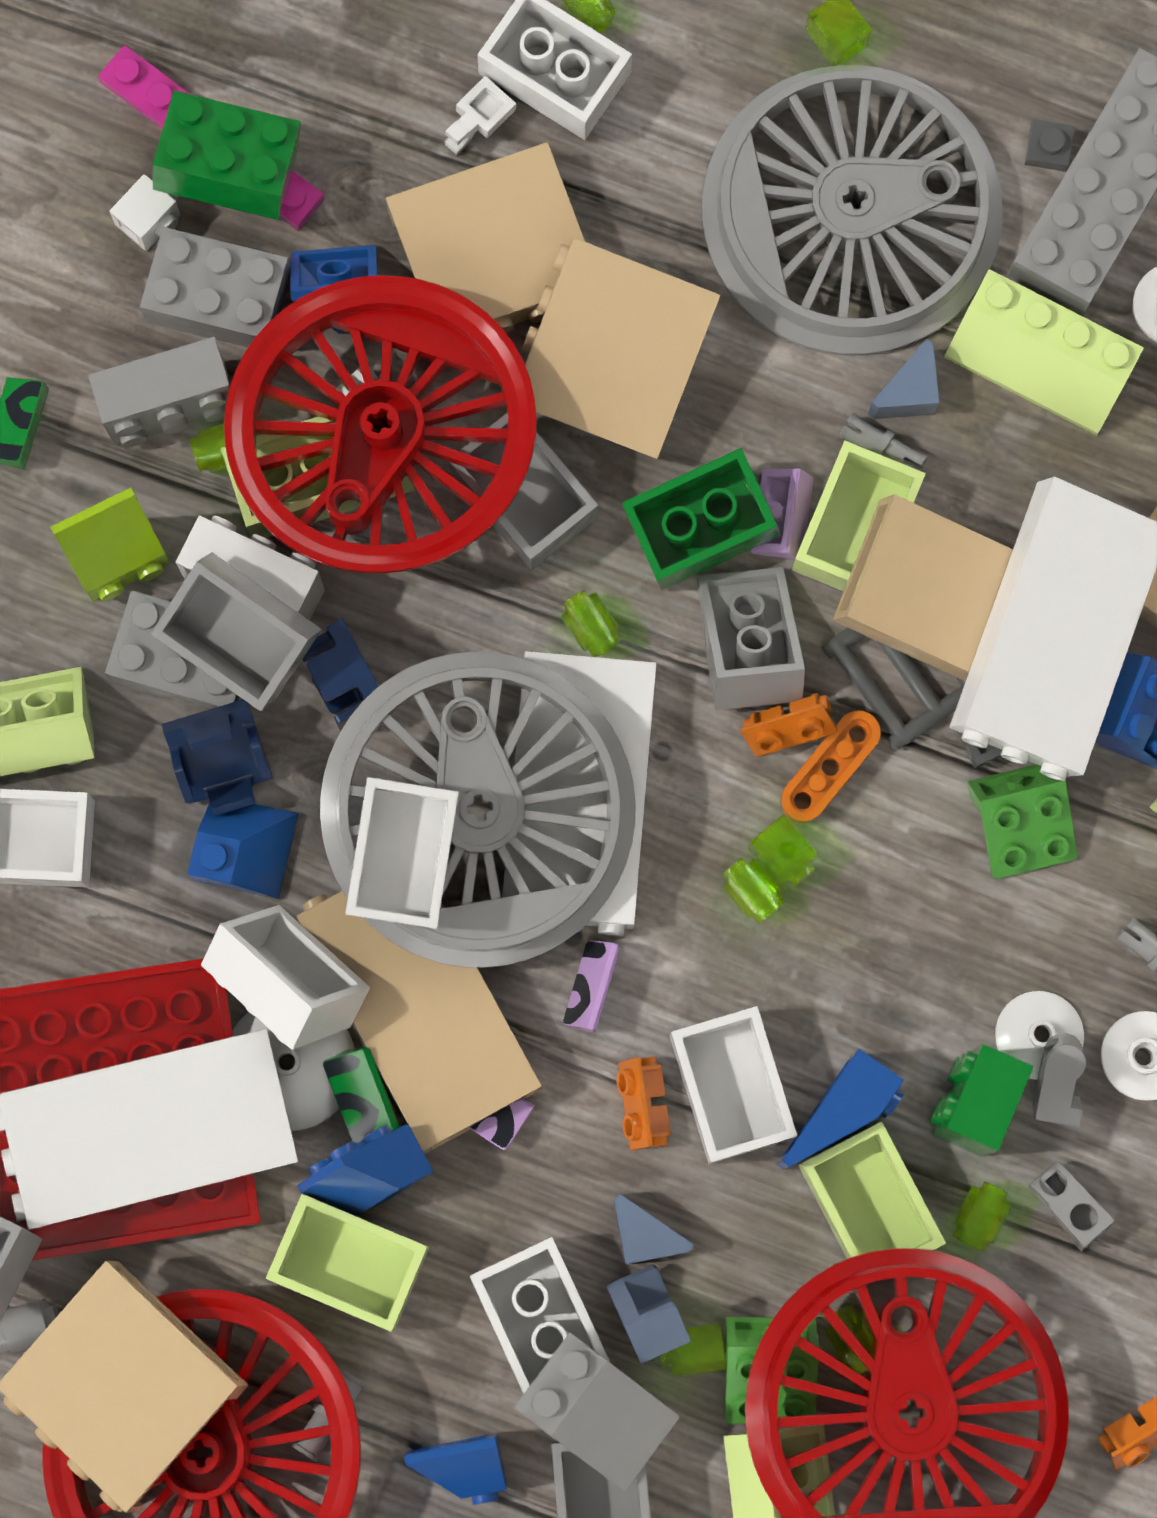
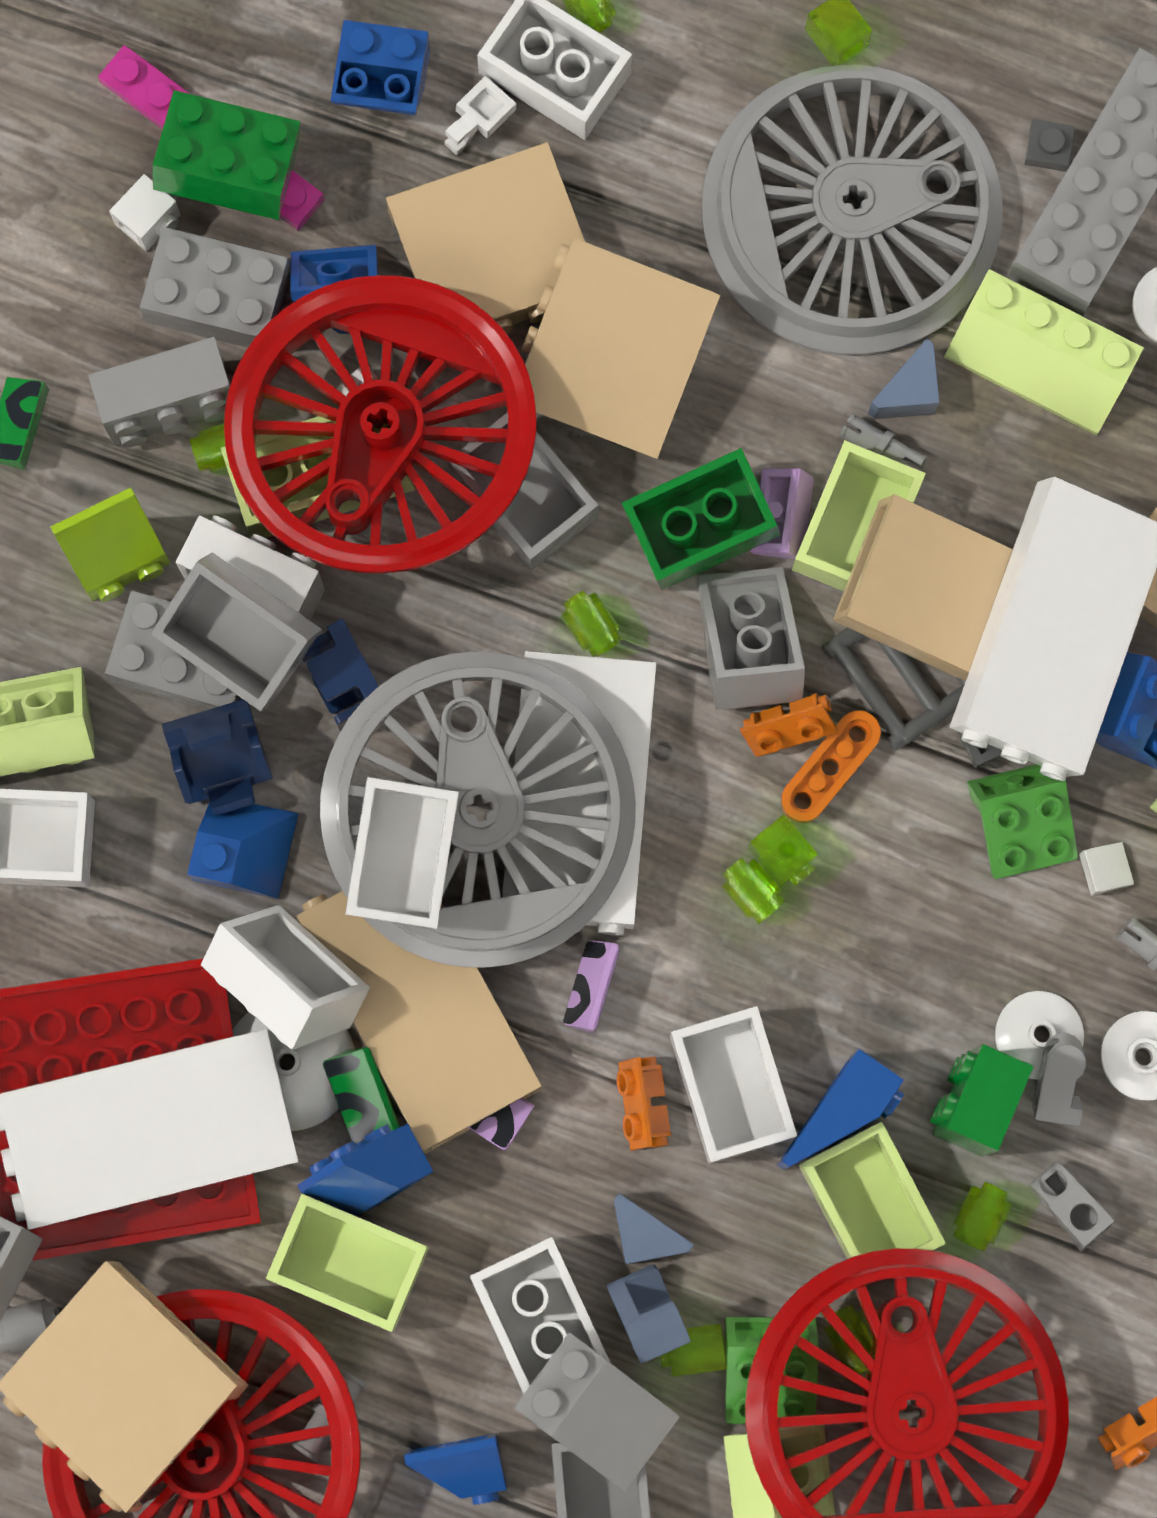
none -> blue slope [330,20,430,115]
none -> white slope [1079,842,1134,896]

